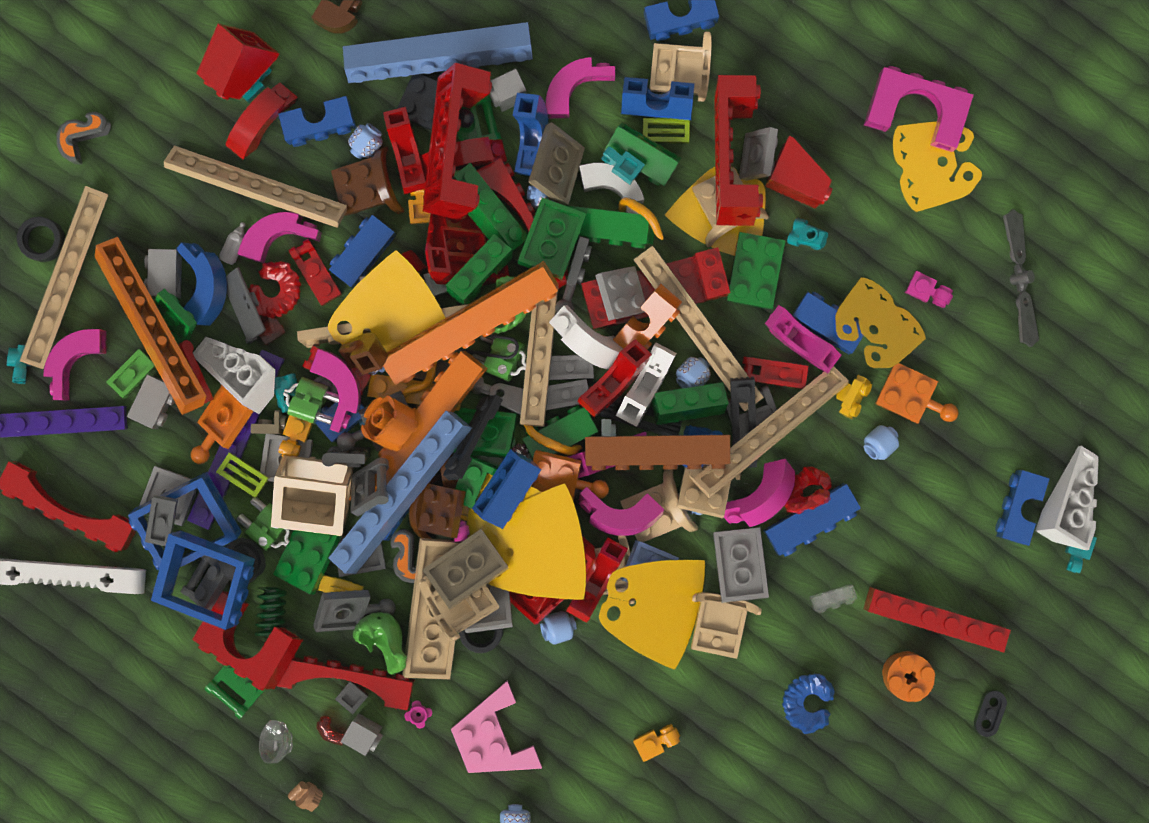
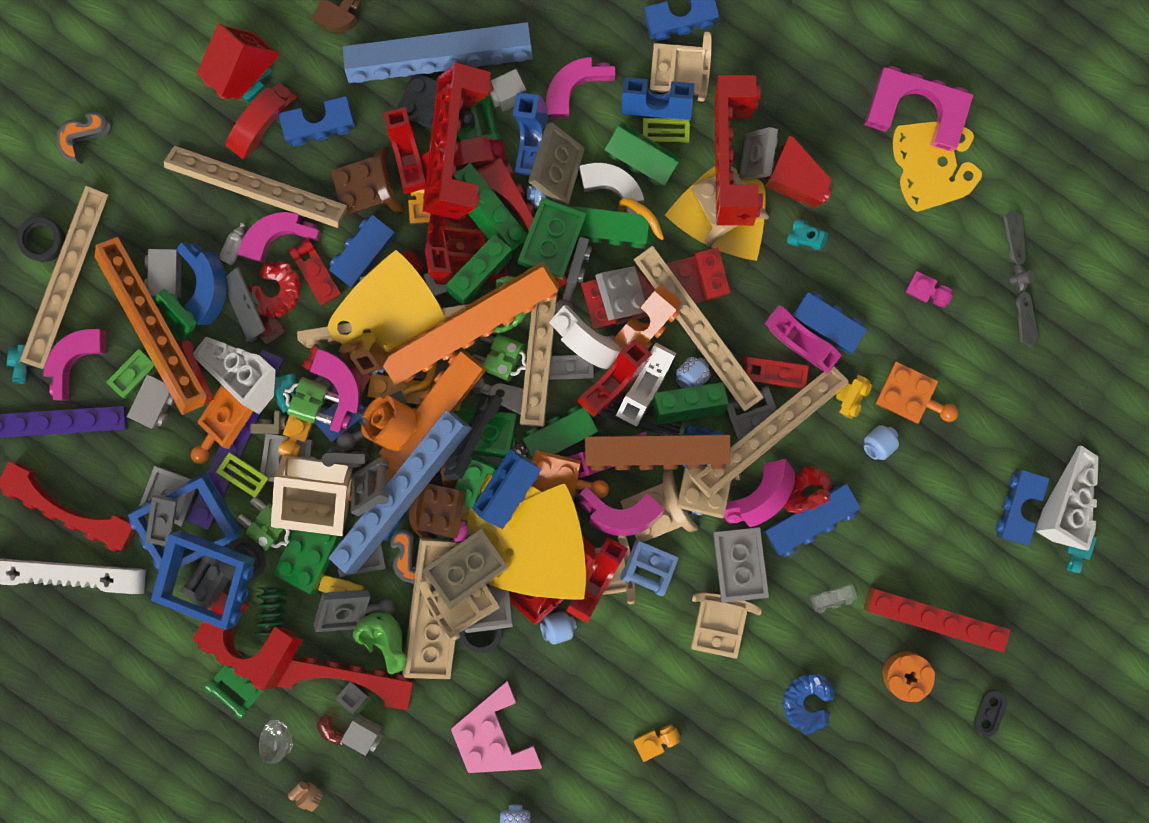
light blue head [348,123,383,159] -> none
dark pink plate [405,700,432,729] -> none
black piece [455,334,519,359] -> none
light orange animal [524,425,583,455] -> none
flat silver plate [546,379,588,410] -> none
yellow piece [599,560,705,670] -> none
teal plate [601,146,645,185] -> none
light aqua plate [601,419,616,436] -> none
green plate [726,232,785,310] -> none
black container [730,377,757,468] -> none
yellow piece [835,278,926,368] -> none

